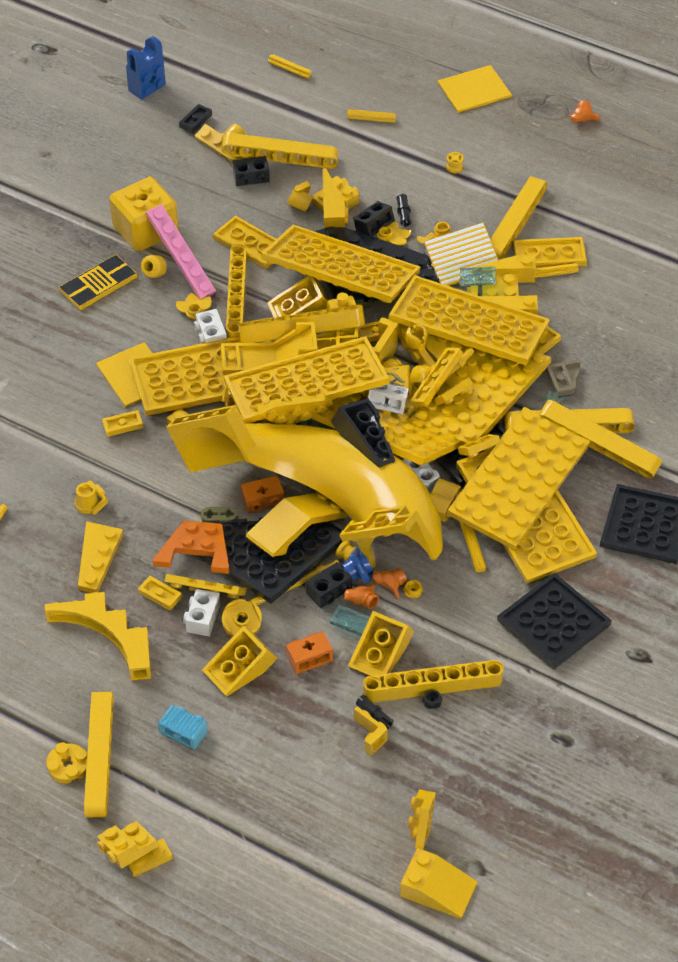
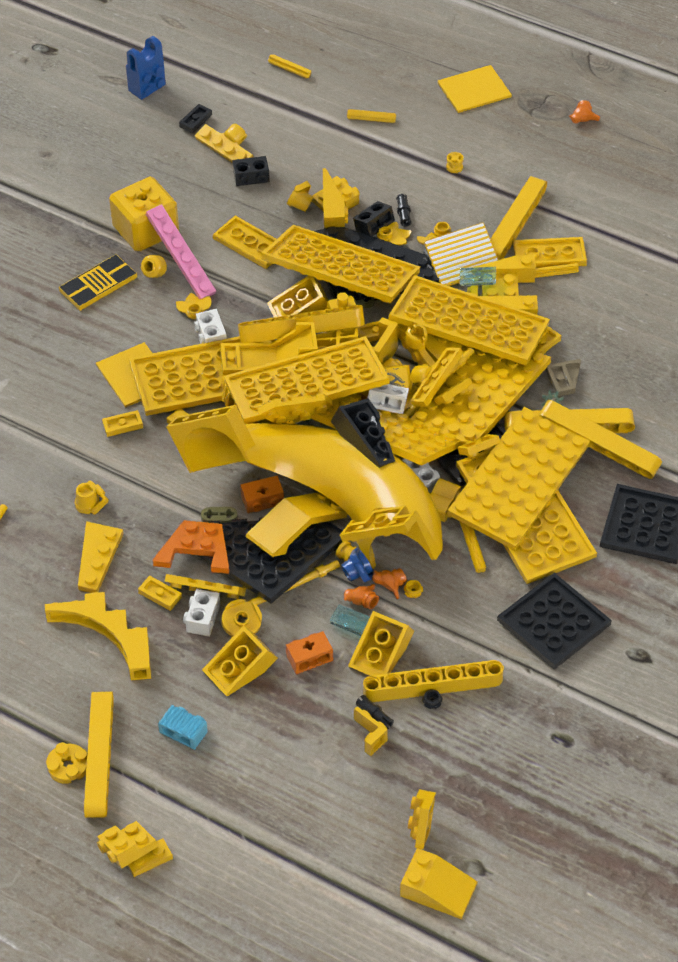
yellow beam [222,133,338,169] -> none
yellow beam [226,243,247,339] -> none
black brick [306,562,352,608] -> none

